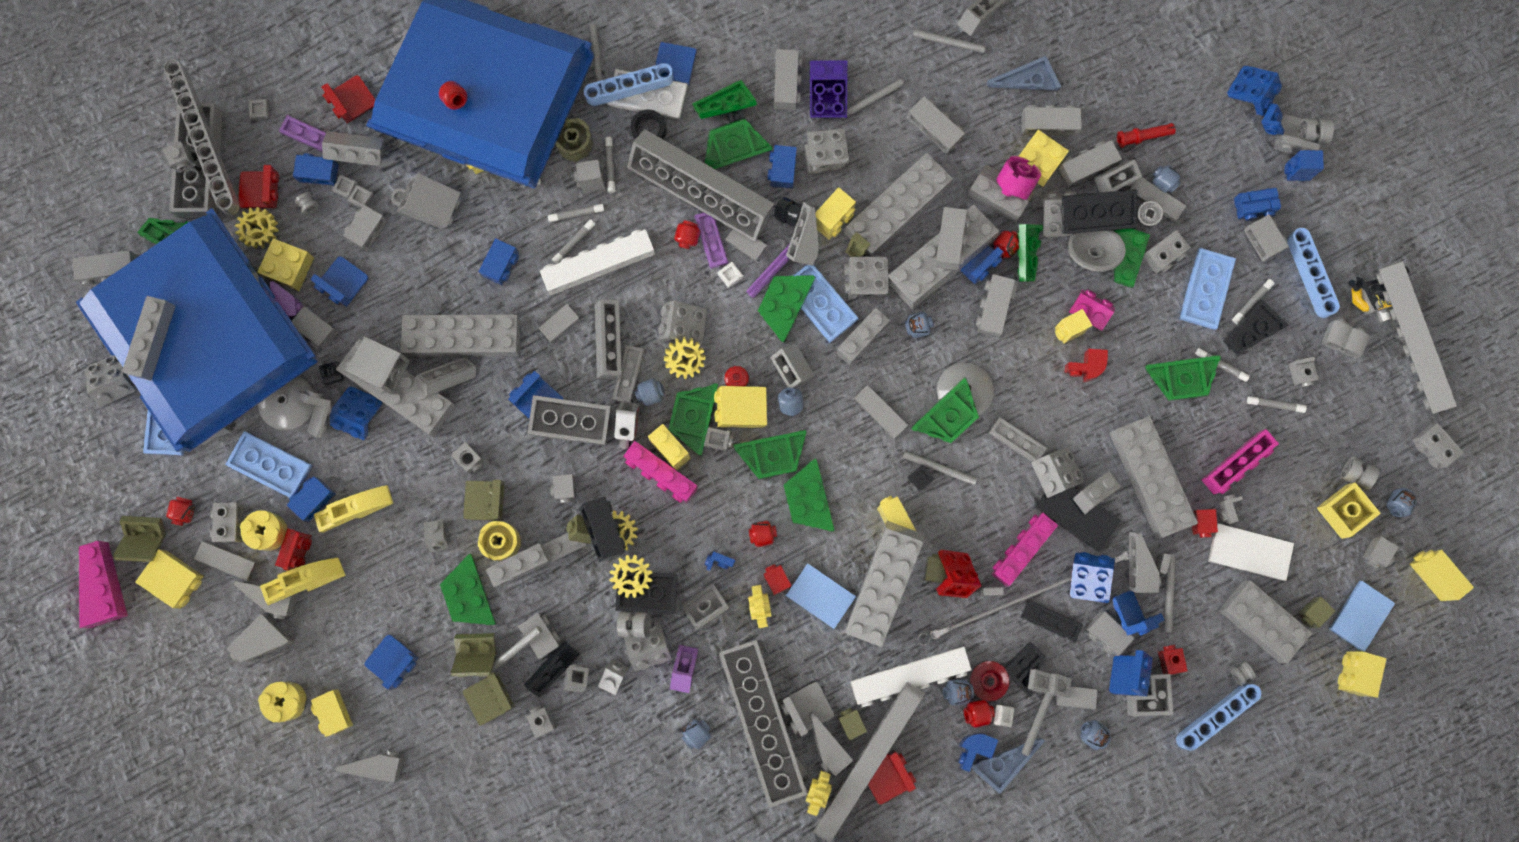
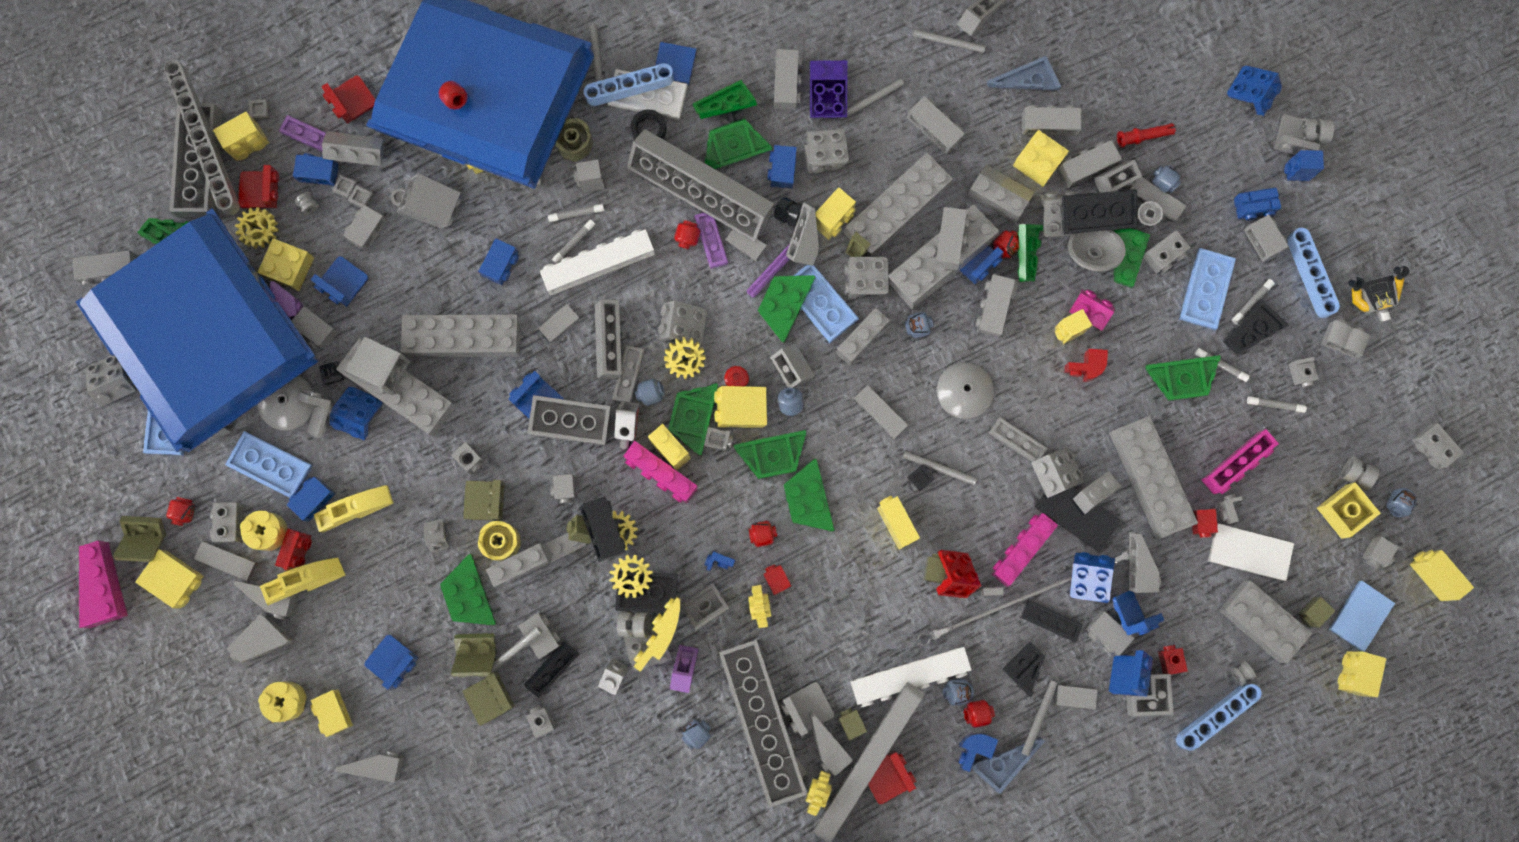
light grey brick [122,296,175,381] -> none
light grey brick [163,141,196,173] -> none
light grey slope [416,357,476,396] -> none
light grey brick [563,665,589,693] -> none
light grey bar [605,137,615,193] -> none
white tile [717,262,743,288] -> none
light blue tile [786,563,856,629] -> none
light grey brick [845,521,924,647] -> none
green wing [911,377,979,443] -> none
dark red dish [970,661,1010,701] -> none
white tile [994,704,1014,727] -> none
dark pink brick [996,156,1041,200] -> none
light grey slope [1028,669,1072,698] -> none
sand blue head [1080,720,1111,750] -> none
light grey tile [1156,553,1171,575] -> none
light grey bar [1164,554,1175,633] -> none
blue bracket [1261,104,1285,135] -> none
light grey brick [1376,260,1457,414] -> none
none -> light yellow brick [213,112,269,161]
none -> light yellow slope [634,596,680,671]

